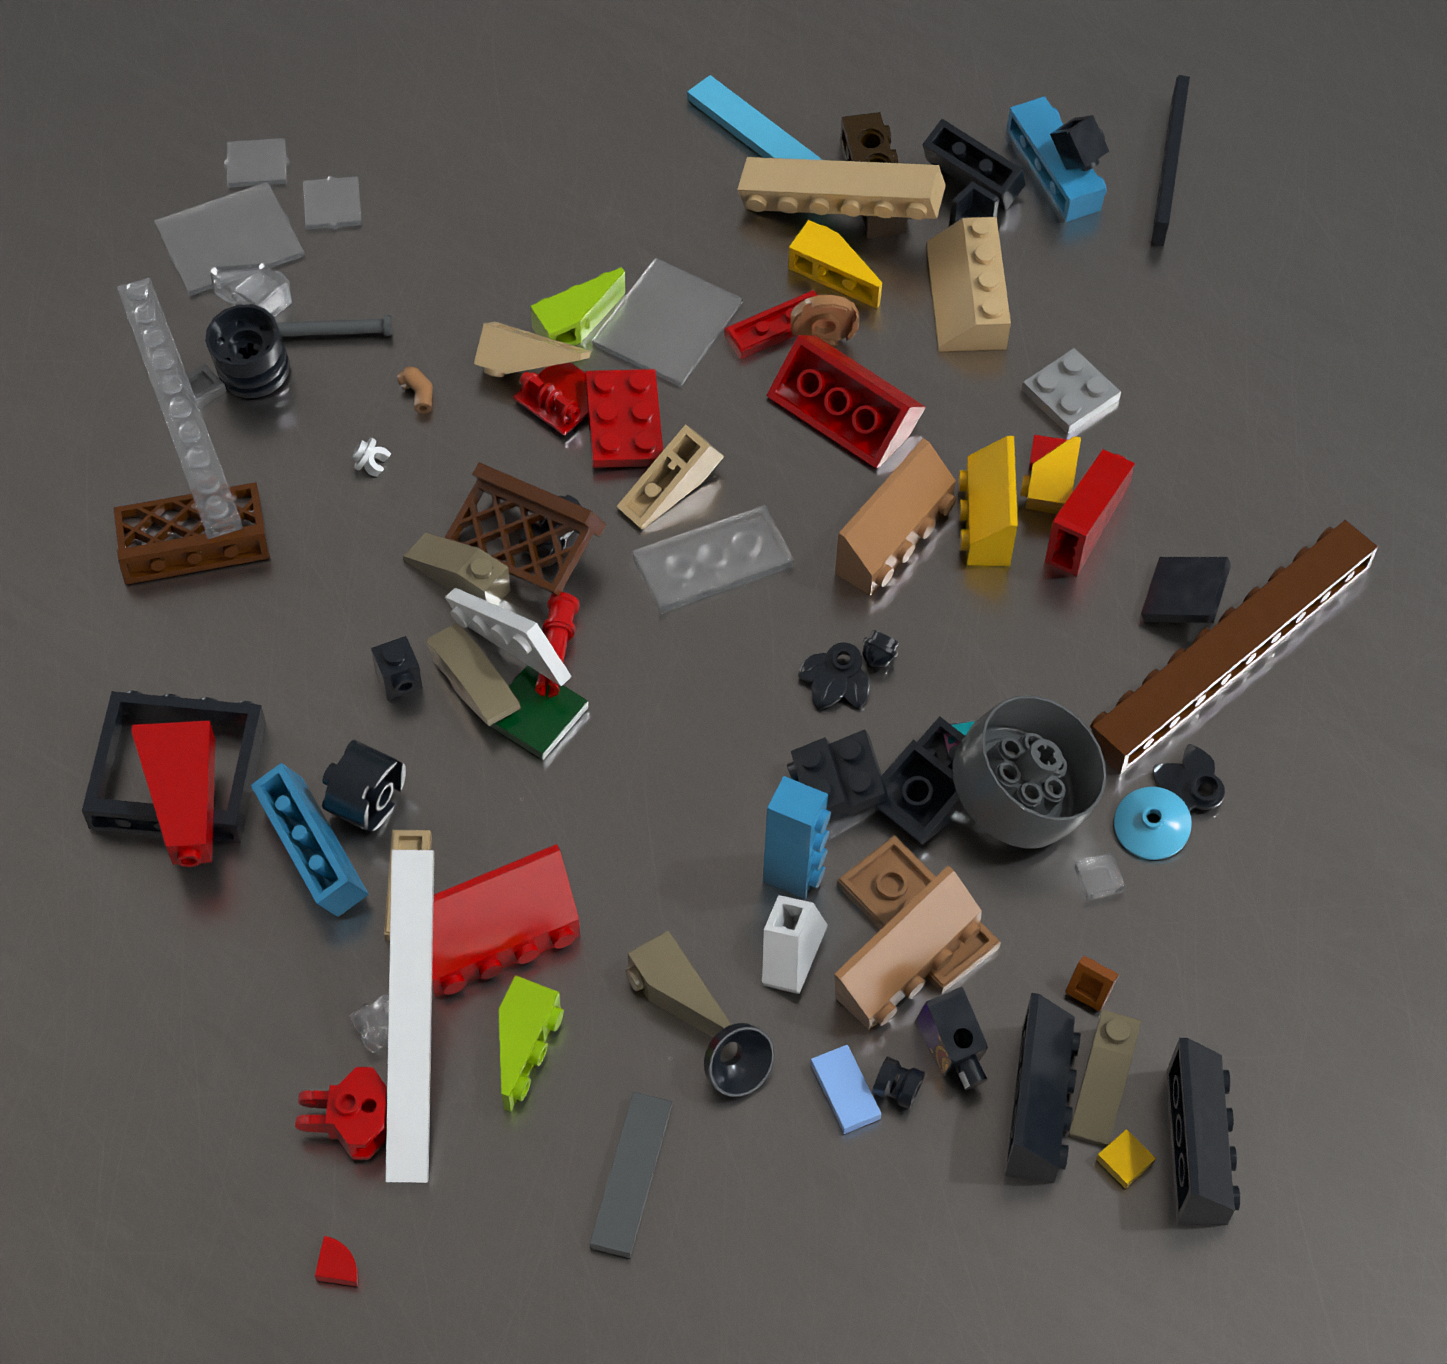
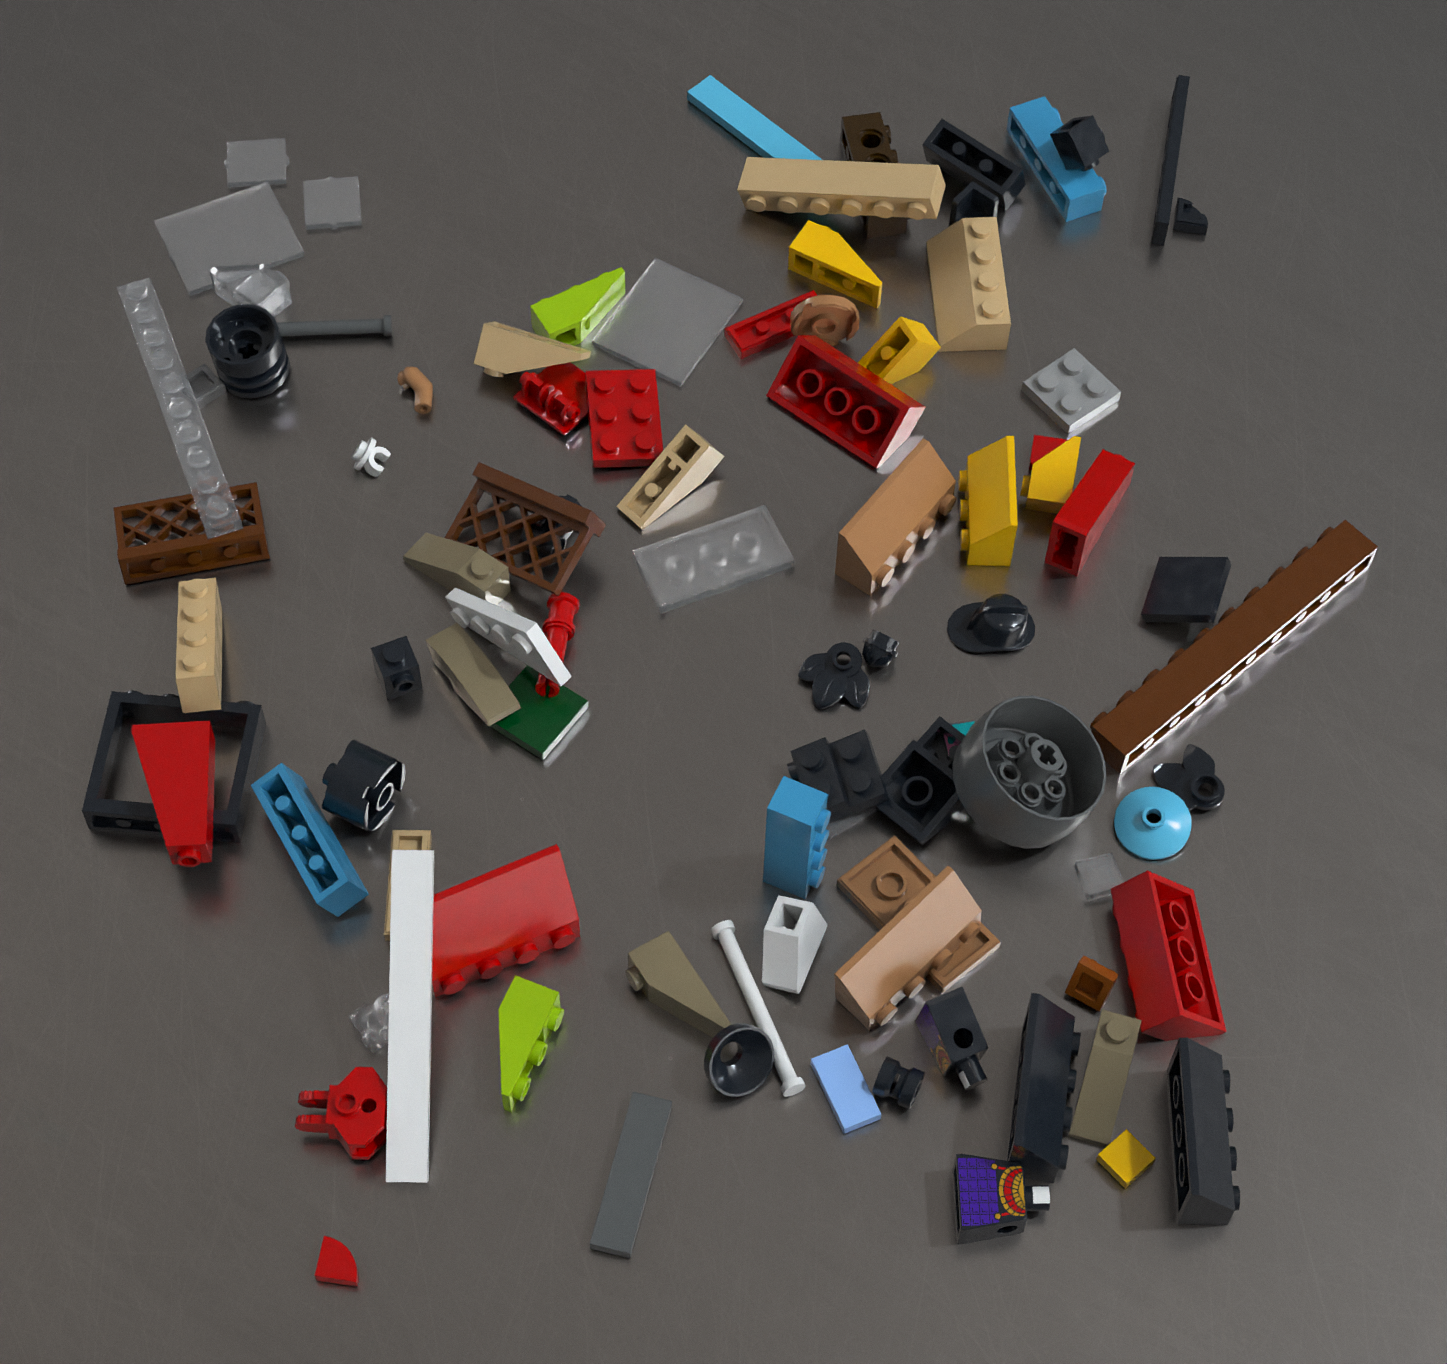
none -> tan brick [176,578,223,713]
none -> white bar [711,920,806,1097]
none -> yellow slope [858,316,941,384]
none -> black piece [947,594,1035,653]
none -> torso [953,1154,1050,1244]
none -> red slope [1110,870,1226,1041]
none -> black tile [1173,197,1208,235]

